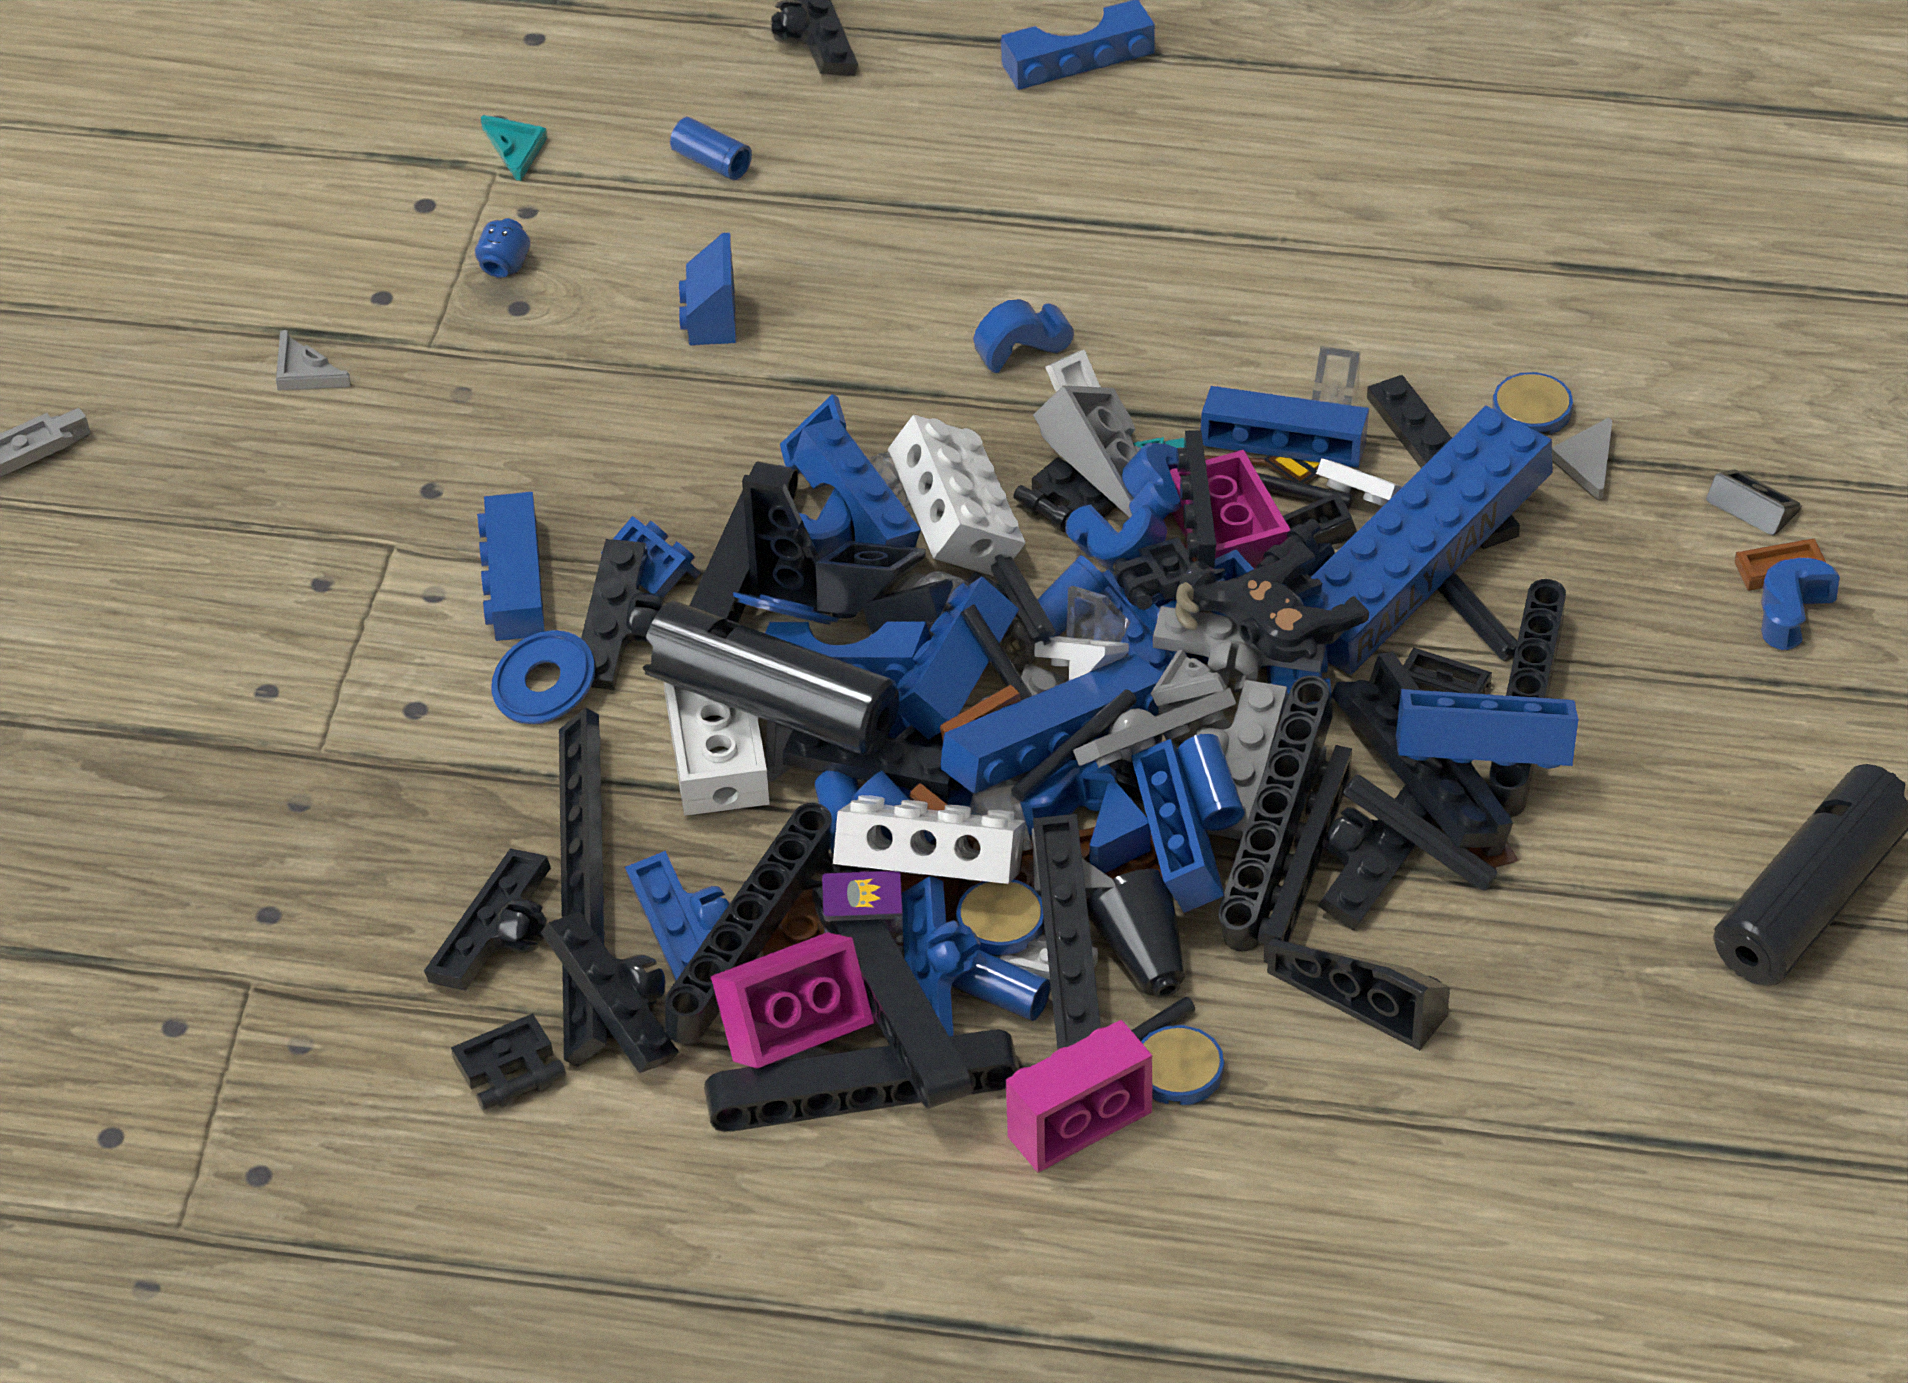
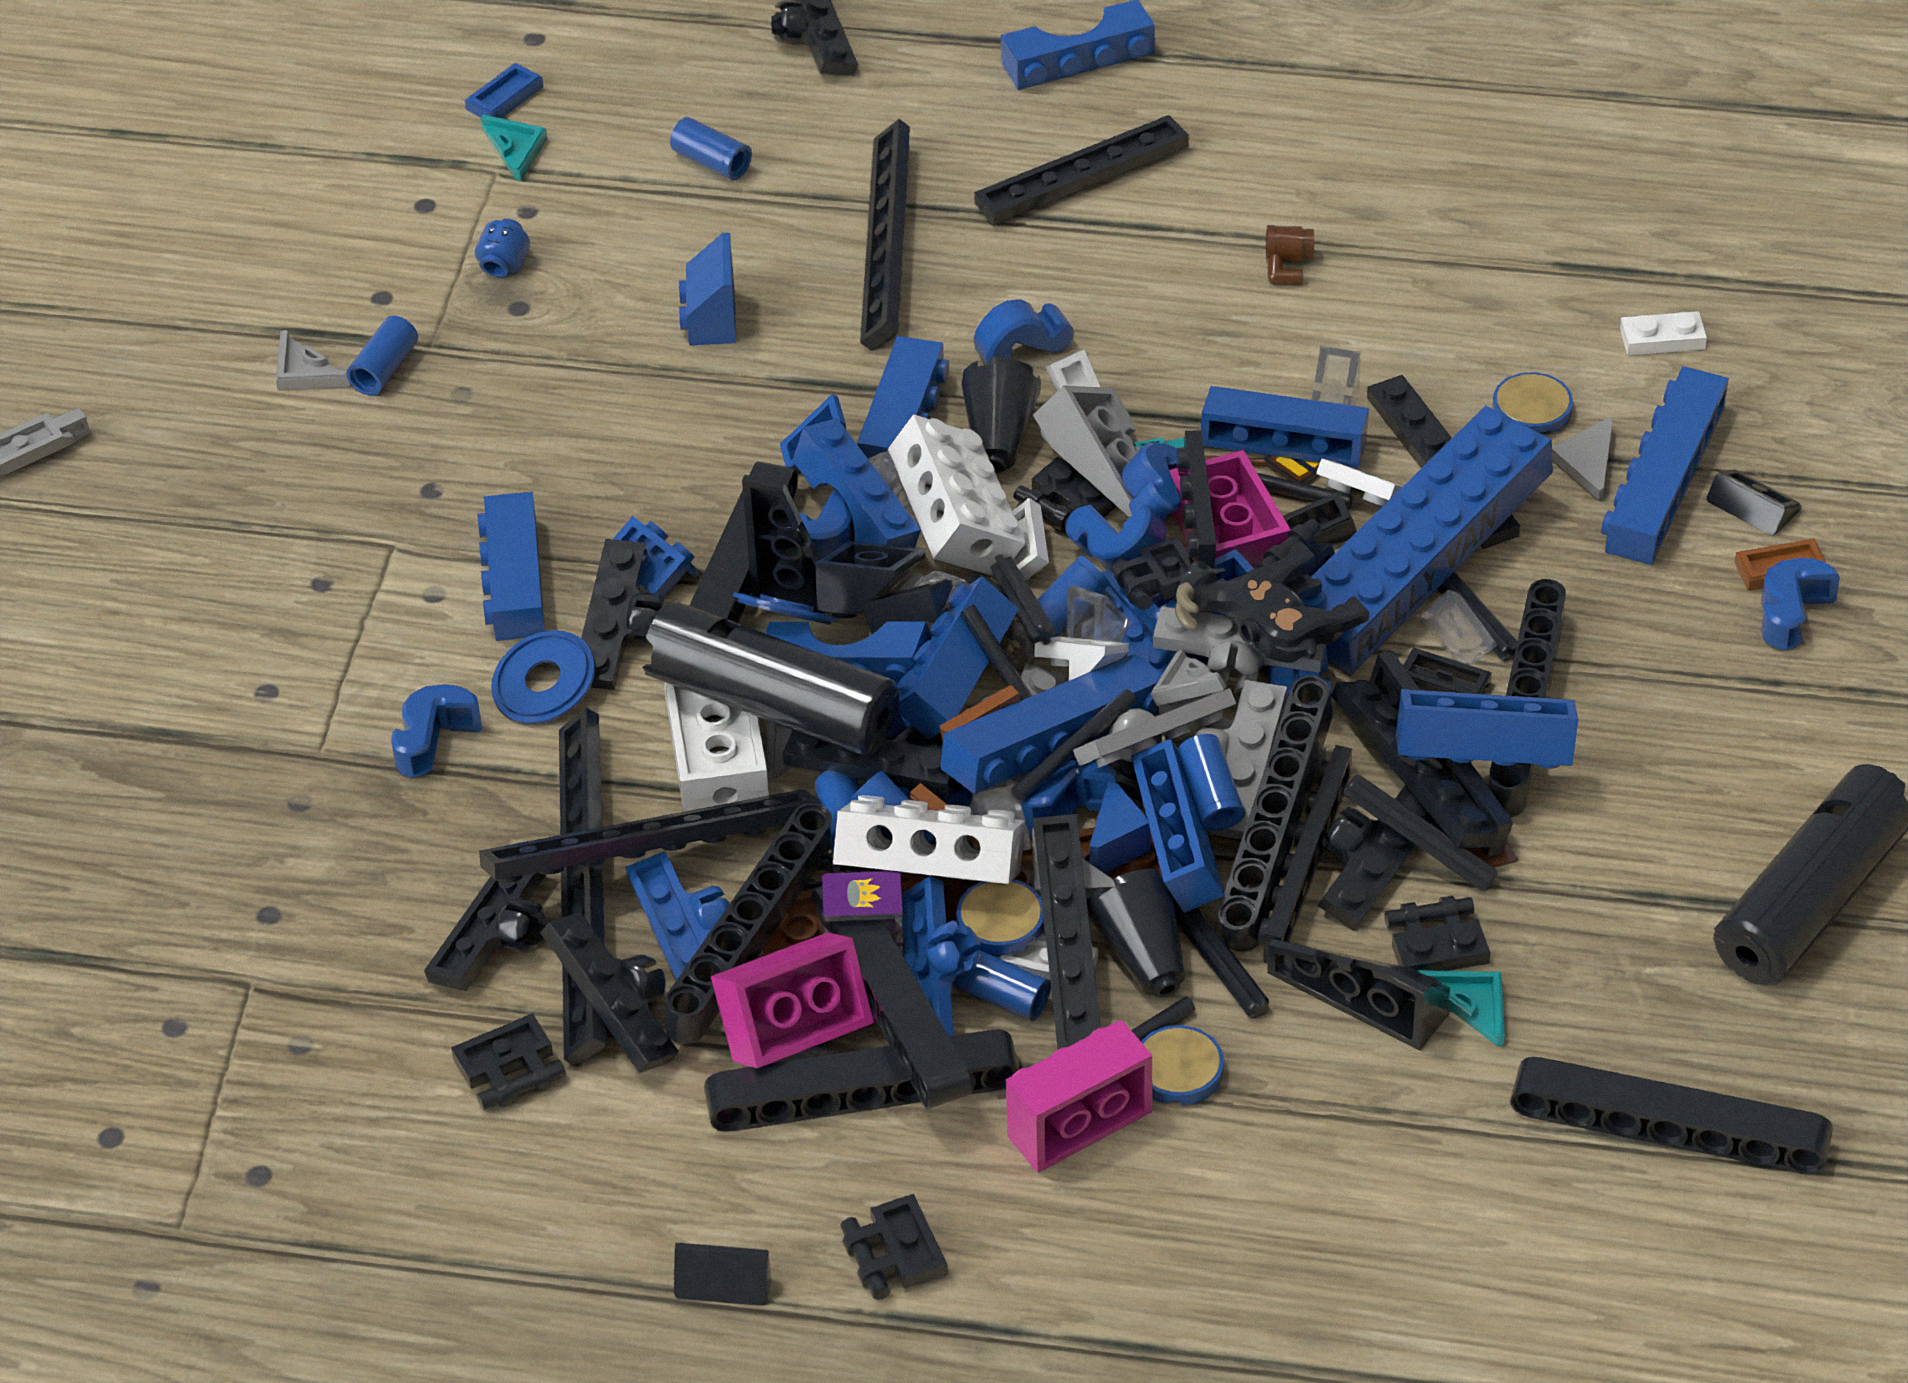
none -> blue pin [346,315,418,396]
none -> blue animal [391,684,482,777]
none -> blue tile [465,62,544,118]
none -> black plate [479,789,821,883]
none -> black slope [674,1243,771,1306]
none -> black plate [840,1193,948,1300]
none -> blue brick [857,336,950,478]
none -> black plate [860,119,910,351]
none -> black cone [961,357,1041,473]
none -> black plate [974,115,1189,225]
none -> white plate [1012,498,1049,580]
none -> black axle [1173,897,1269,1019]
none -> reddish brown piece [1266,225,1314,285]
none -> black plate [1384,895,1490,971]
none -> clear slope [1416,590,1497,665]
none -> teal tile [1418,970,1505,1046]
none -> black beam [1510,1057,1833,1175]
none -> blue brick [1601,366,1729,565]
none -> white plate [1620,311,1707,356]

